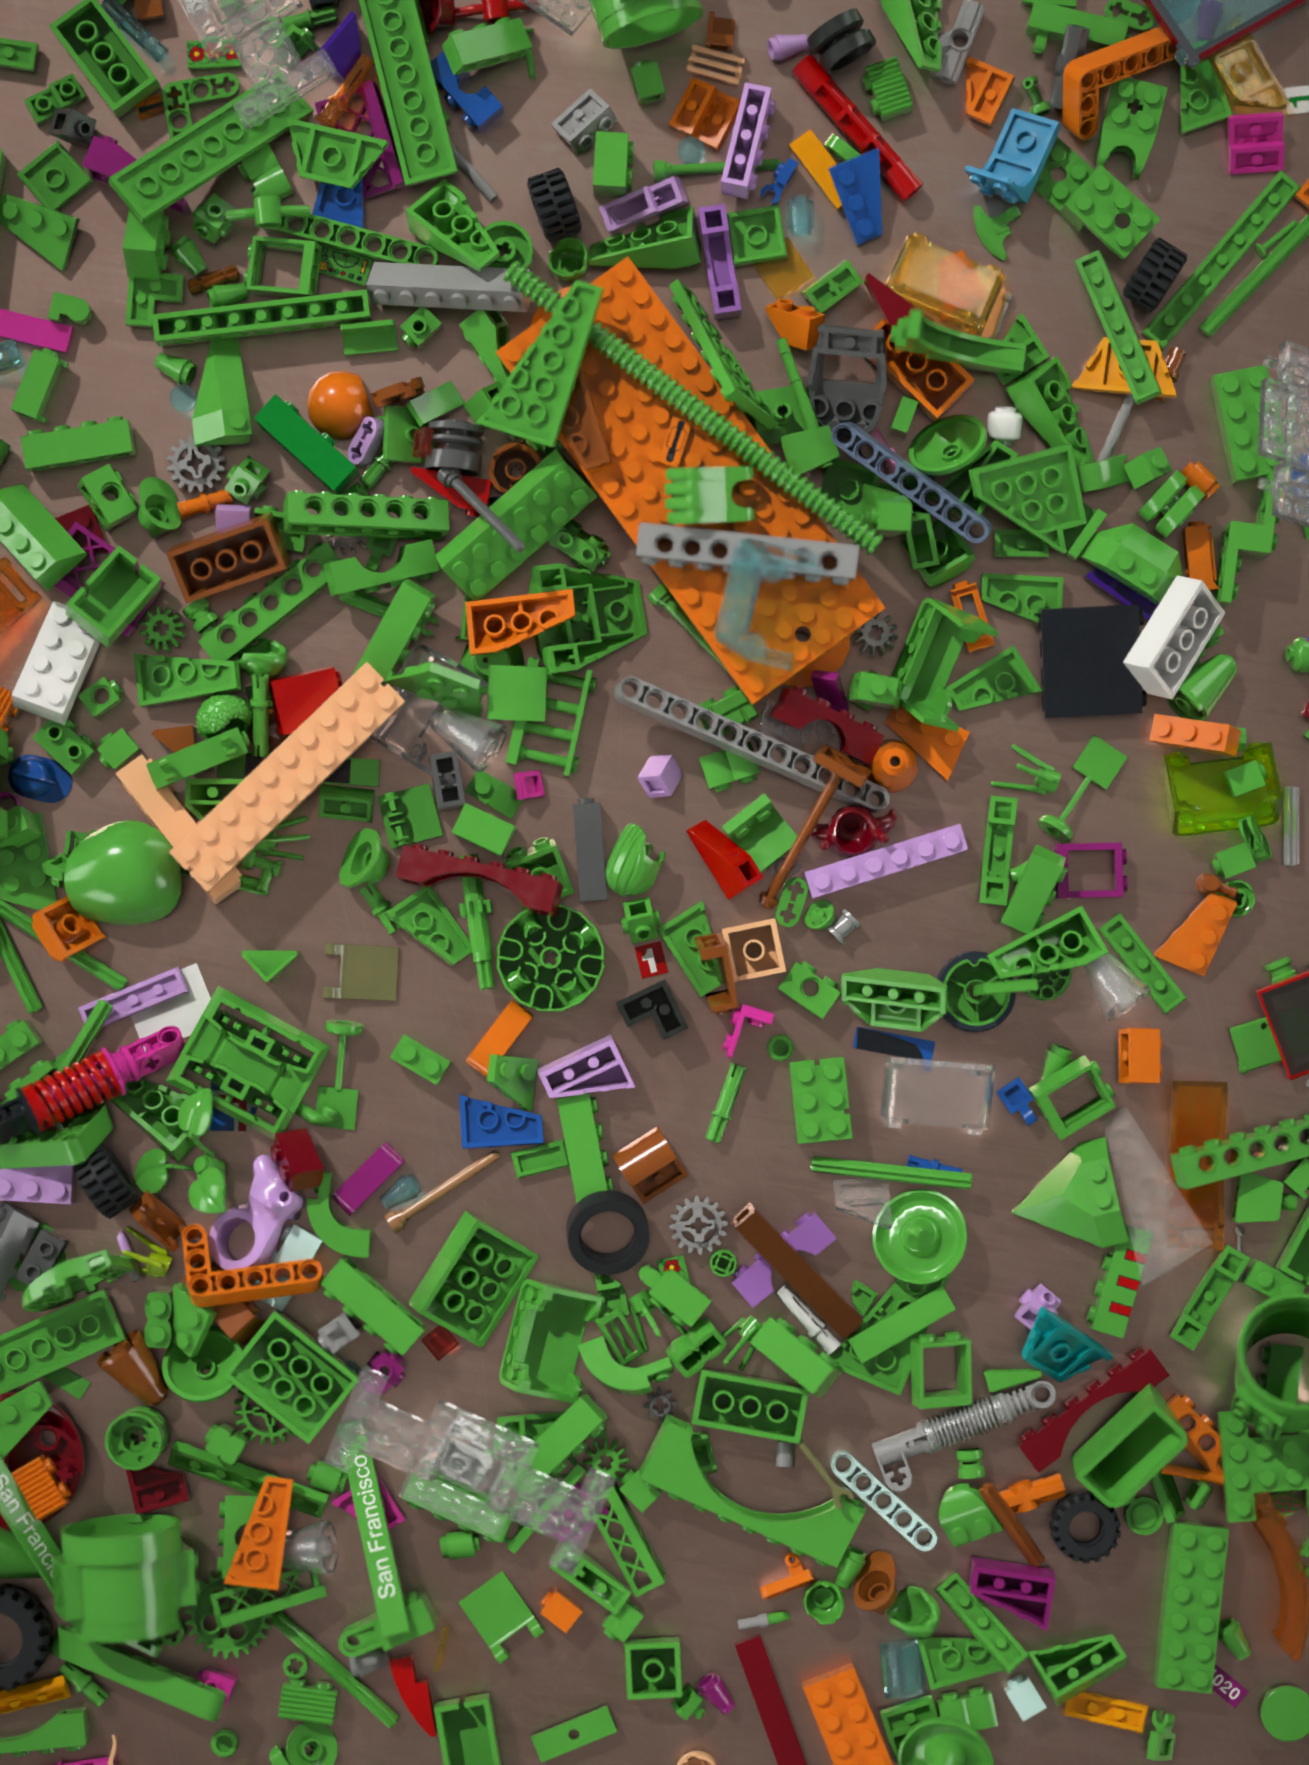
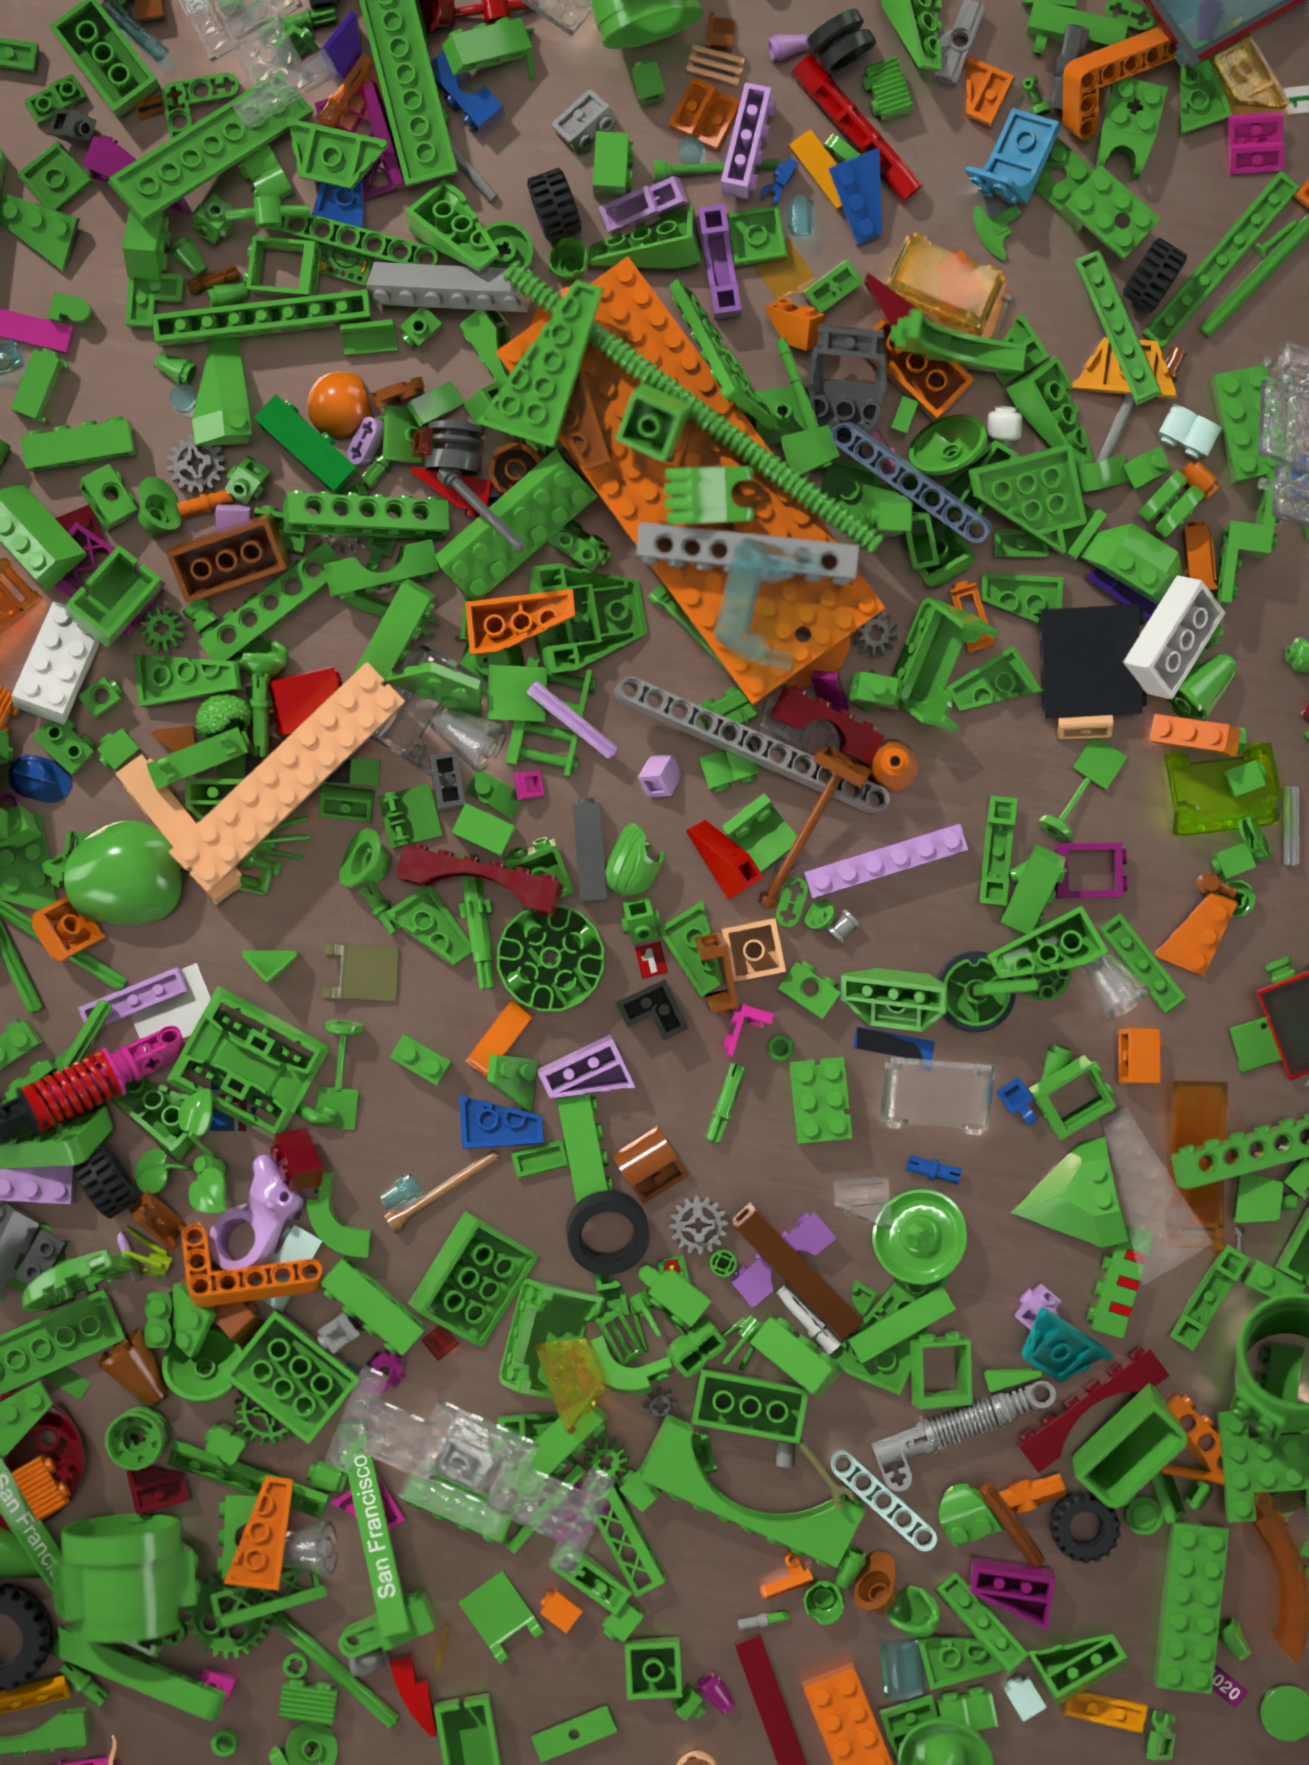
tile [187,39,242,70] -> none
magenta beam [331,1141,406,1216] -> none
bright green brick [440,1530,481,1560] -> none
dark red piece [811,804,897,857] -> none
bright green axle [811,1156,973,1189] -> none
orange wing [885,704,970,781] -> none
bright green wheel [956,1448,985,1479] -> none
bright green plant [991,744,1061,795] -> none
none -> lavender axle [527,682,618,758]
none -> clear yellow wing [534,1338,608,1434]
none -> bright green brick [615,383,692,462]
none -> light nougat tile [1057,715,1114,740]
none -> light aqua brick [1157,403,1222,460]

